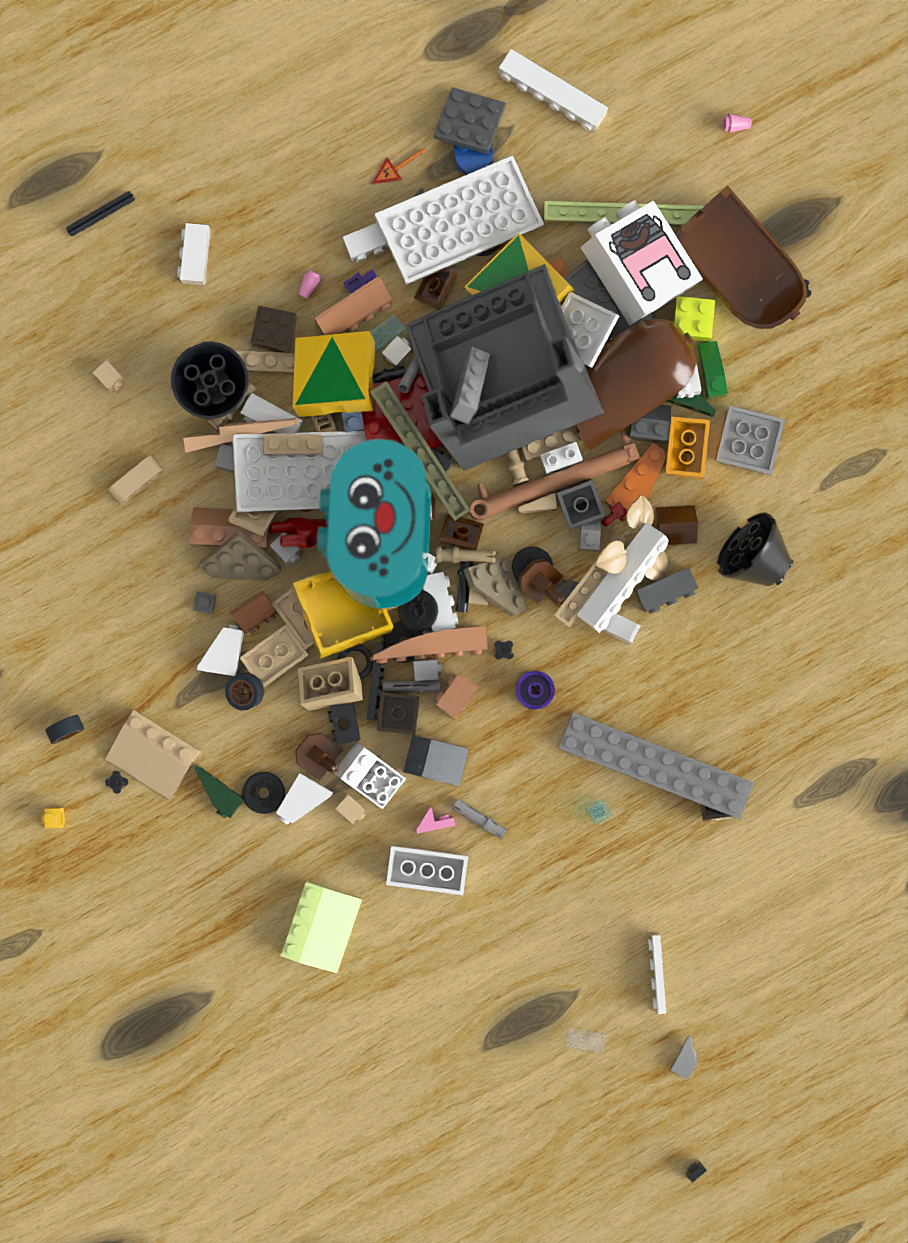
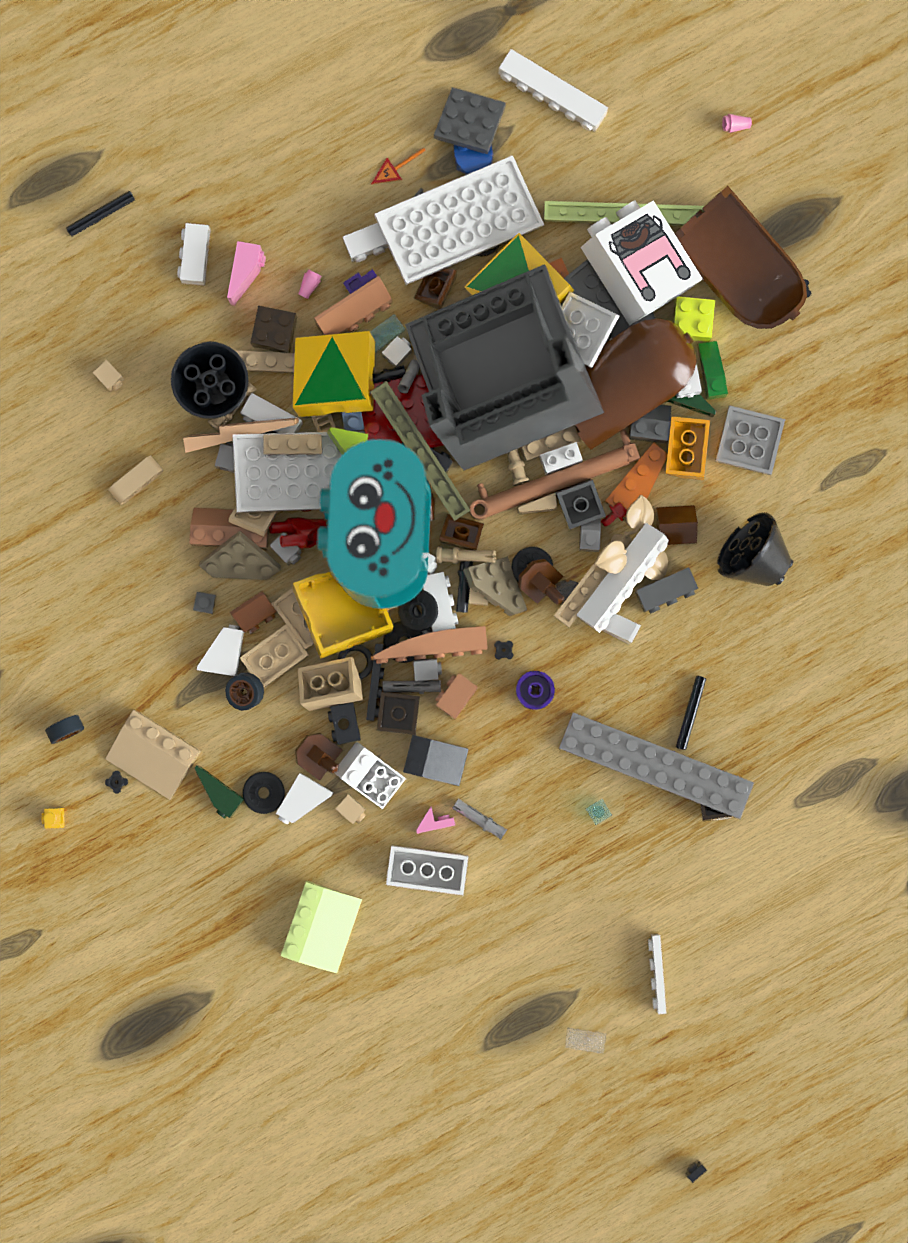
light grey brick [450,347,490,424] -> none
light grey slope [671,1036,697,1080] -> none
none -> bright pink slope [227,241,266,306]
none -> lime slope [327,427,368,455]
none -> black axle [676,676,706,750]

